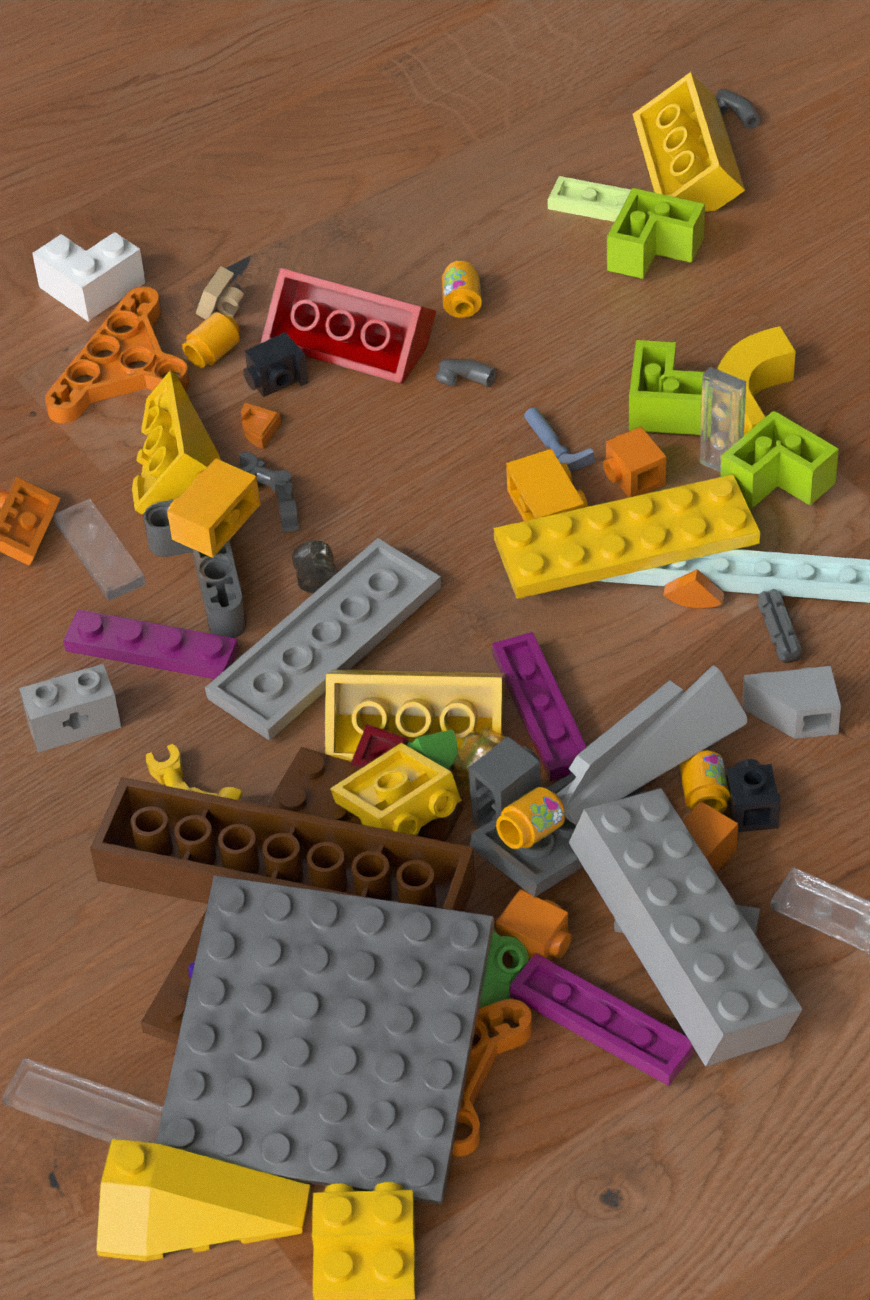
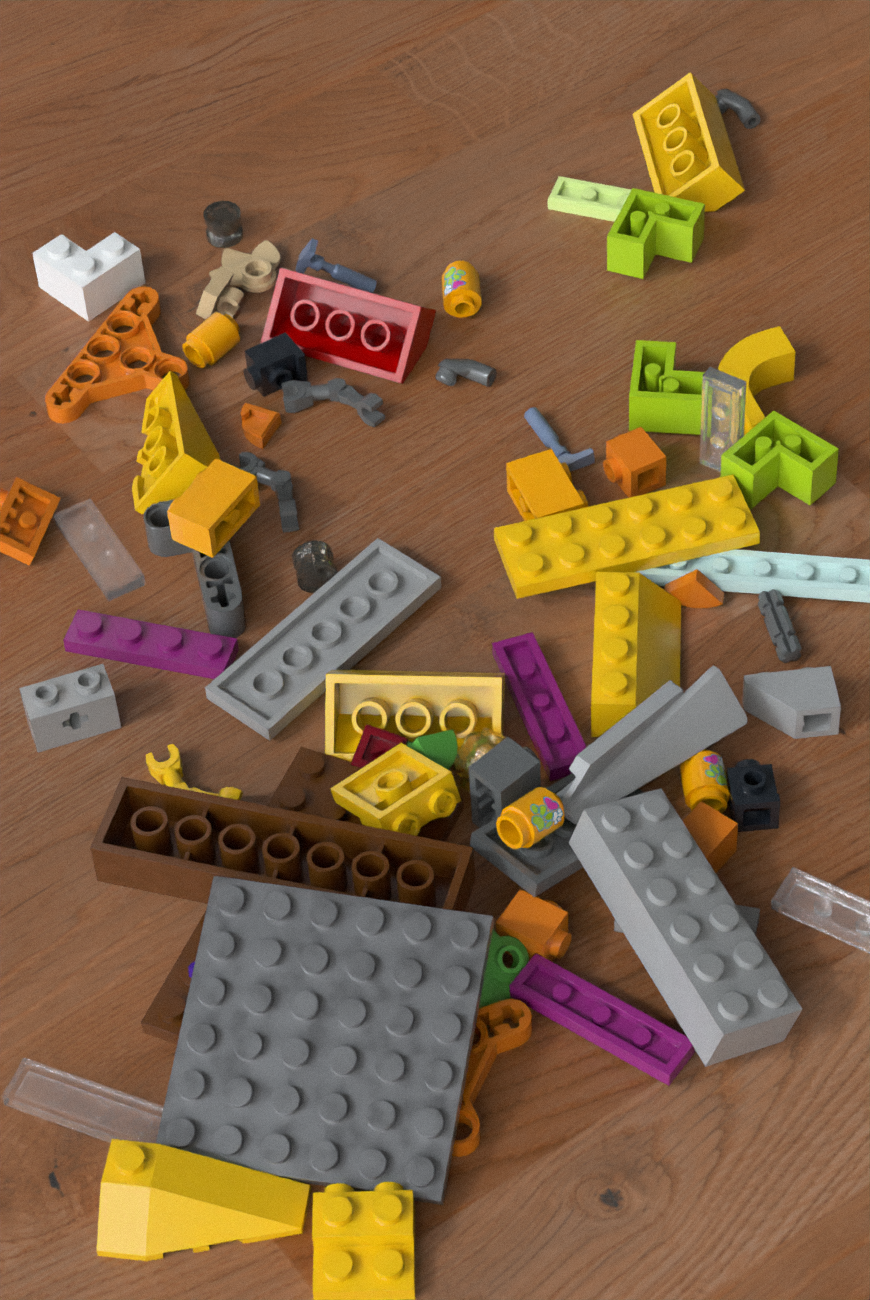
none -> clear smoke wheel [203,201,243,248]
none -> tan plate [209,240,281,293]
none -> dark grey piece [282,378,385,427]
none -> sand blue piece [295,238,377,292]
none -> yellow slope [591,572,681,737]

